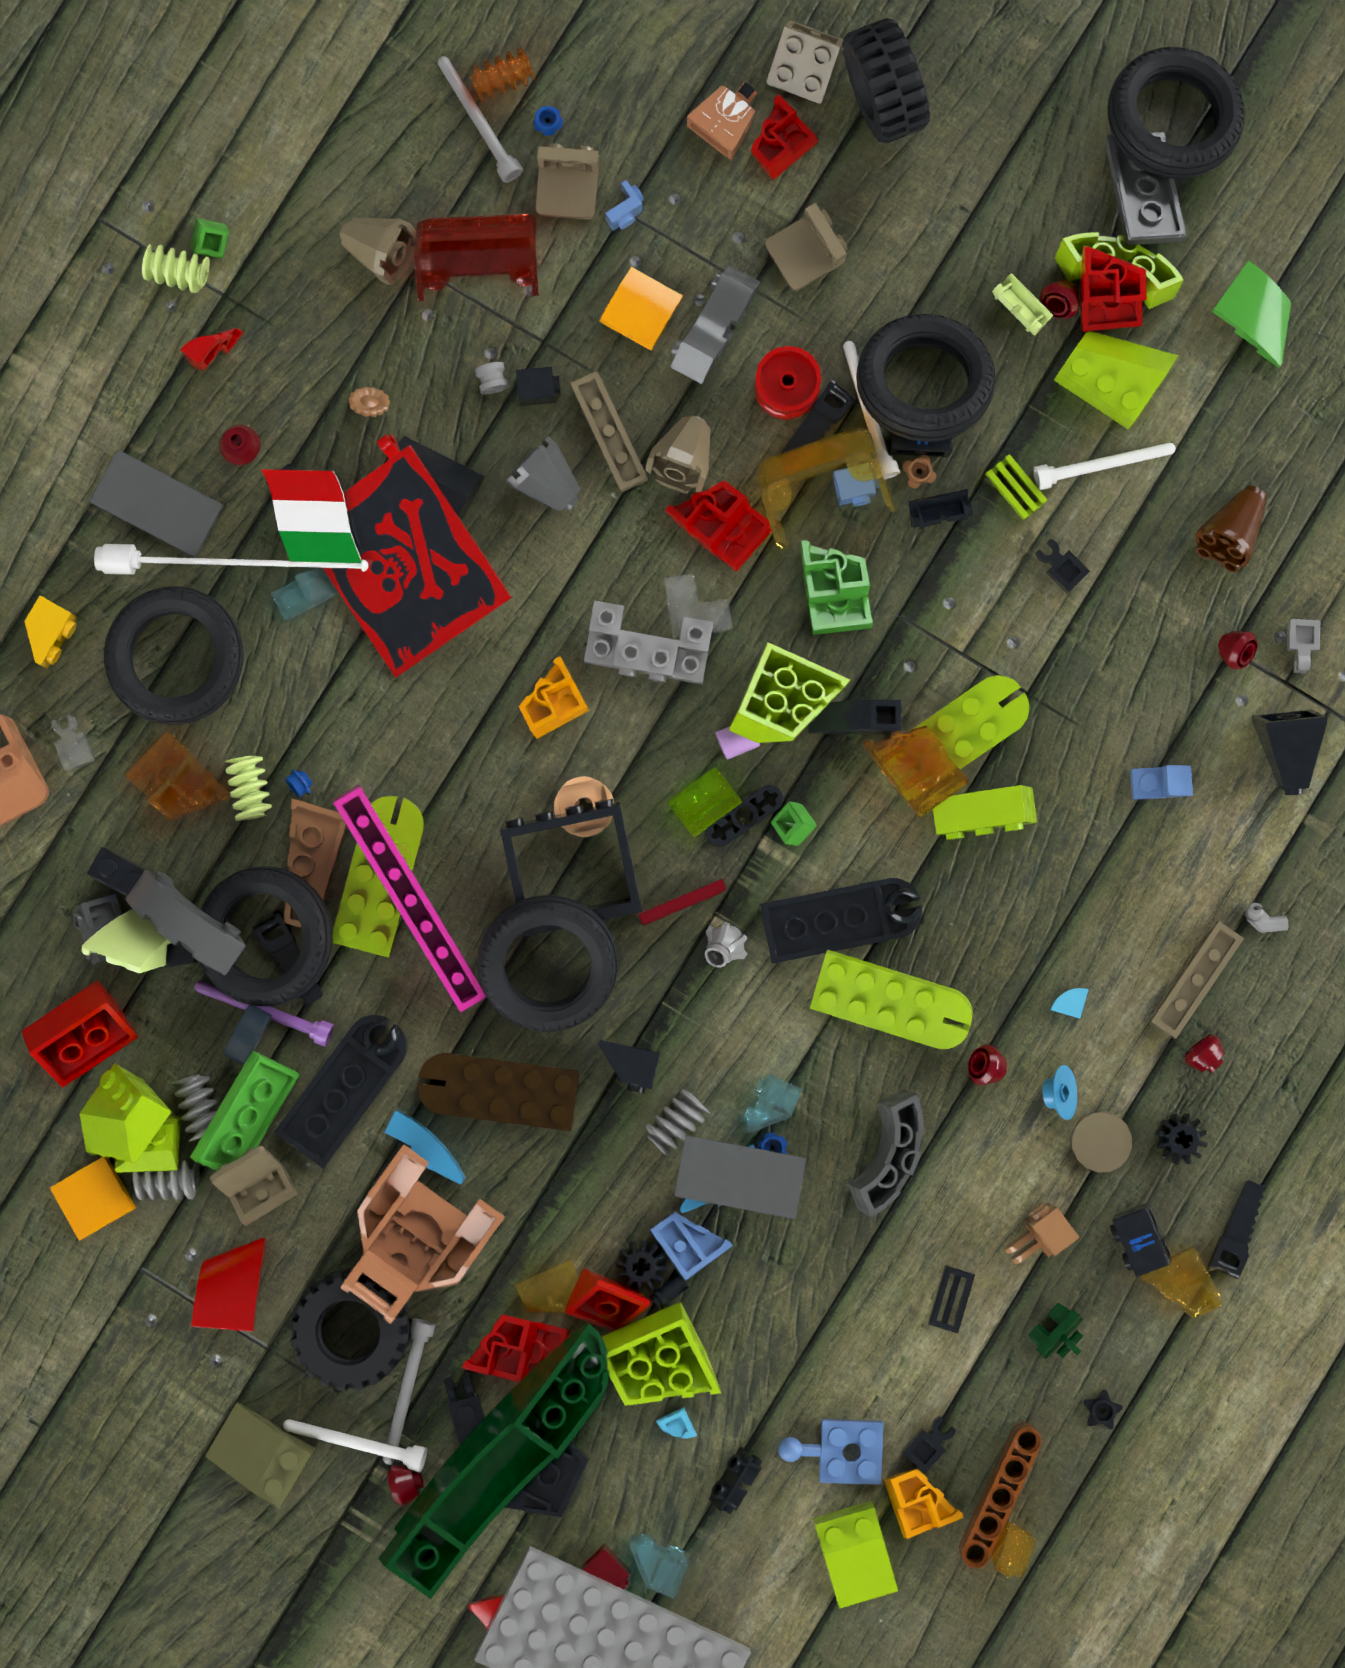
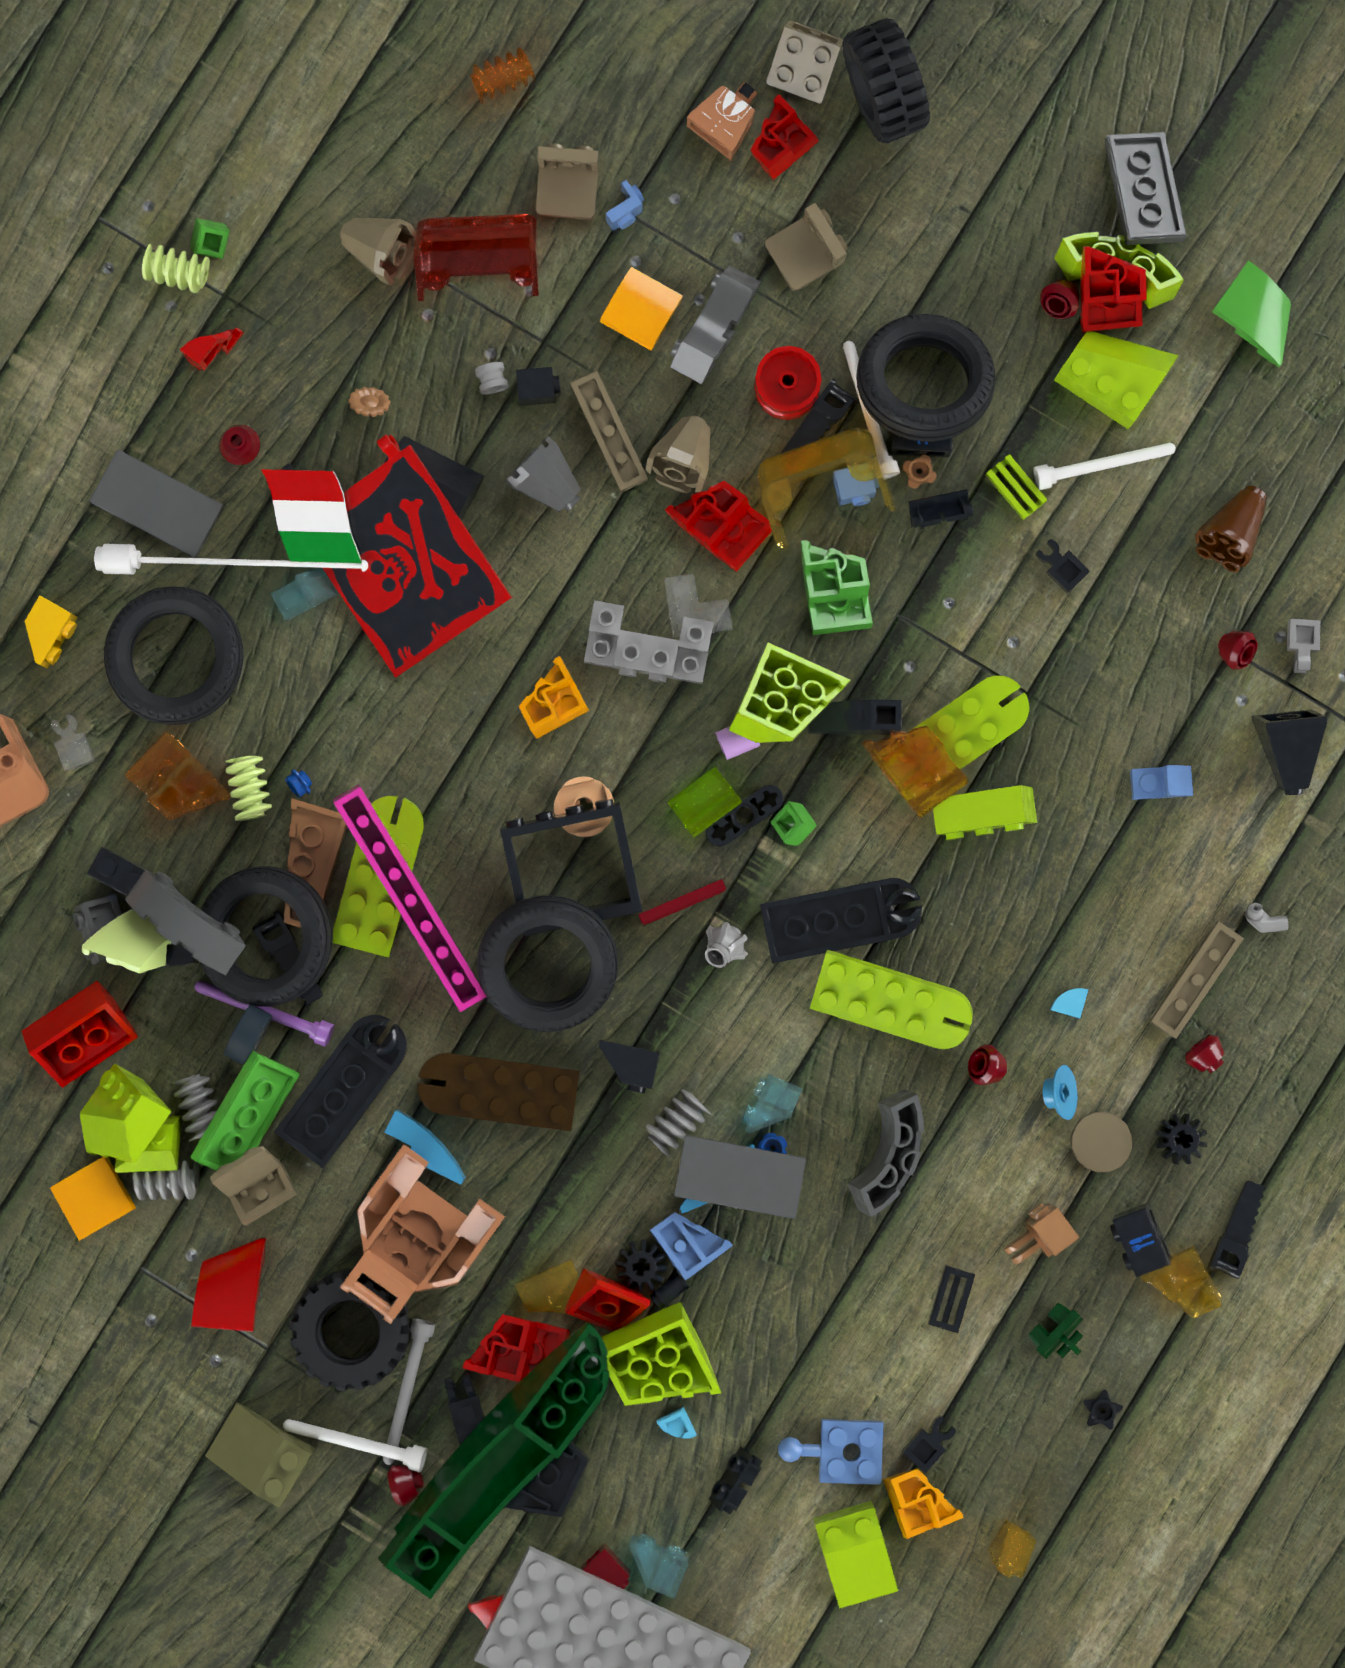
light grey piece [438,56,523,183] -> none
blue plate [533,106,563,136] -> none
dark orange beam [959,1423,1042,1569] -> none
yellowish green hinge [992,273,1053,336] -> none
black tyre [1108,47,1245,179] -> none

